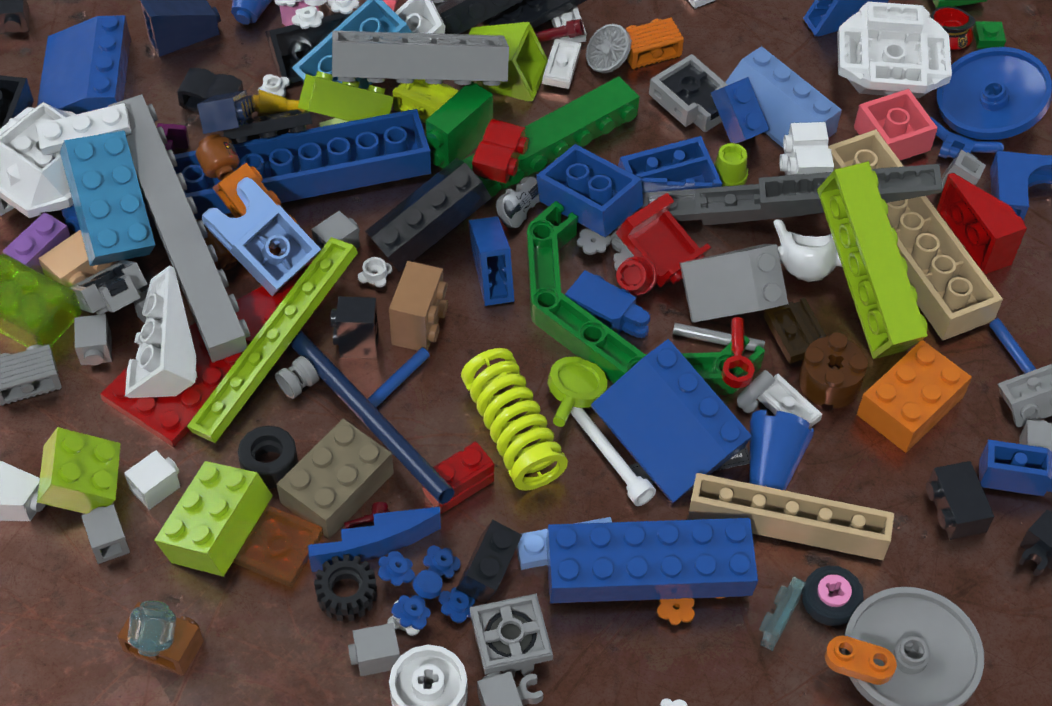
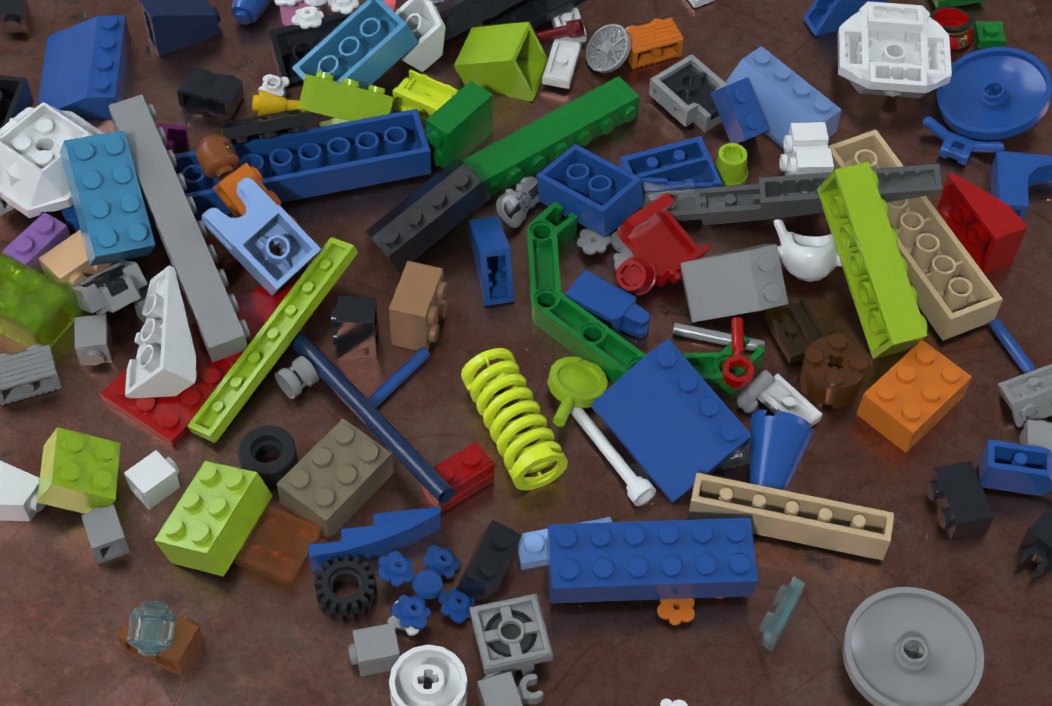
white plate [36,103,132,155] -> none
dark blue brick [197,90,255,134] -> none
light grey brick [311,211,360,251] -> none
light grey brick [332,31,509,86] -> none
dark red hand [344,502,390,529] -> none
white plate [358,257,392,287] -> none
red brick [472,119,529,184] -> none
black wheel [802,566,864,626] -> none
orange plate [825,636,897,685] -> none
coral brick [854,89,938,161] -> none
light grey brick [941,150,986,191] -> none

